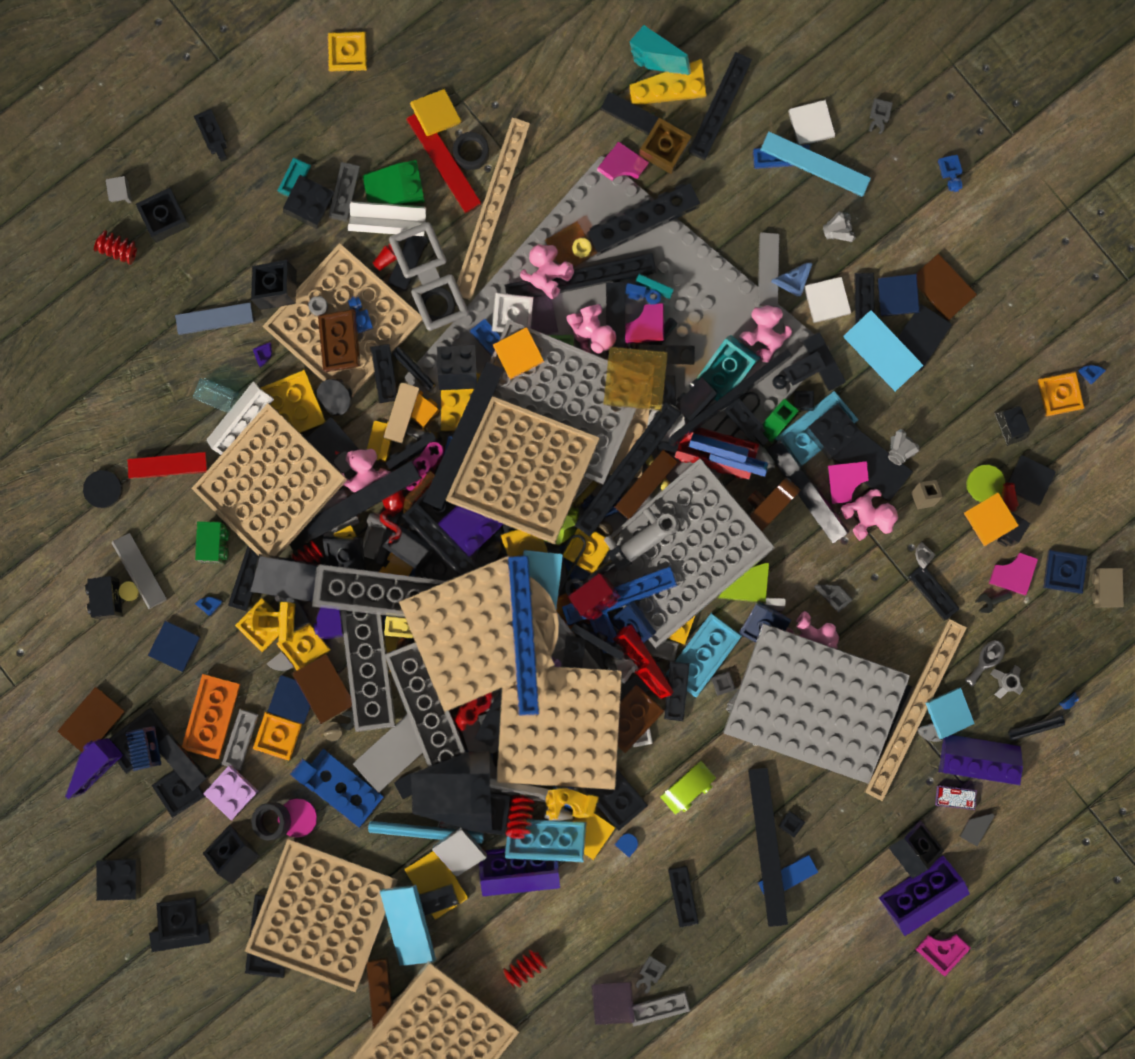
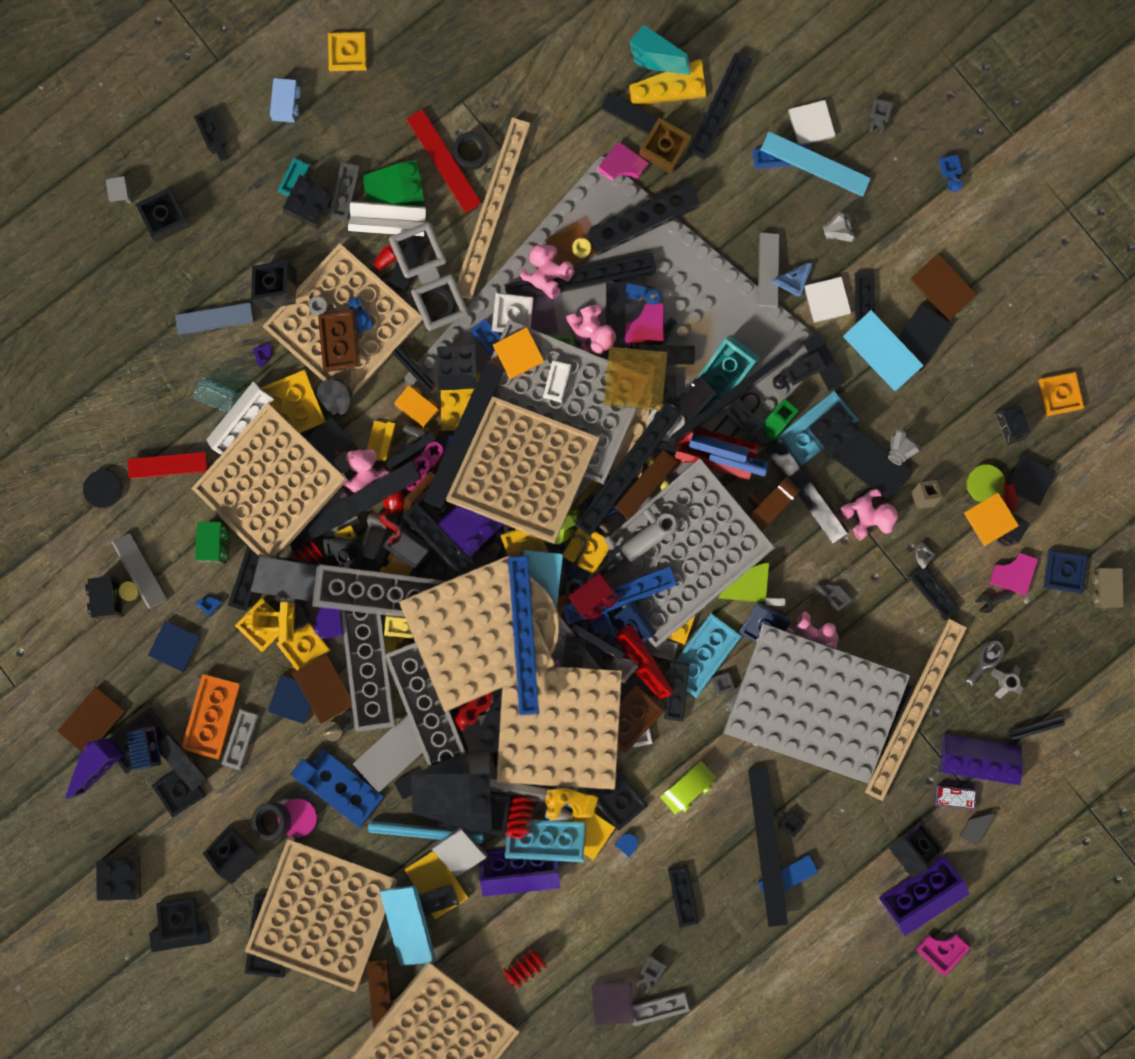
red piece [93,230,137,265] -> none
lavender plate [204,765,259,820] -> none
light orange tile [253,712,302,761] -> none
light grey tile [267,651,294,671] -> none
black tile [370,344,397,403] -> none
tan tile [384,383,420,443] -> none
yellow tile [410,89,461,136] -> none
teal tile [635,274,674,300] -> none
bright pink animal [739,305,792,363] -> none
light grey cone [755,444,775,473] -> none
black tile [794,391,814,411] -> none
dark pink tile [828,461,869,504] -> none
dark blue tile [878,274,920,317] -> none
light grey tile [917,723,942,742] -> none
medium azure tile [925,688,975,739] -> none
blue tile [1059,692,1079,709] -> none
blue tile [1078,365,1106,384] -> none
none -> light blue brick [270,78,301,122]
none -> white tile [543,360,572,403]

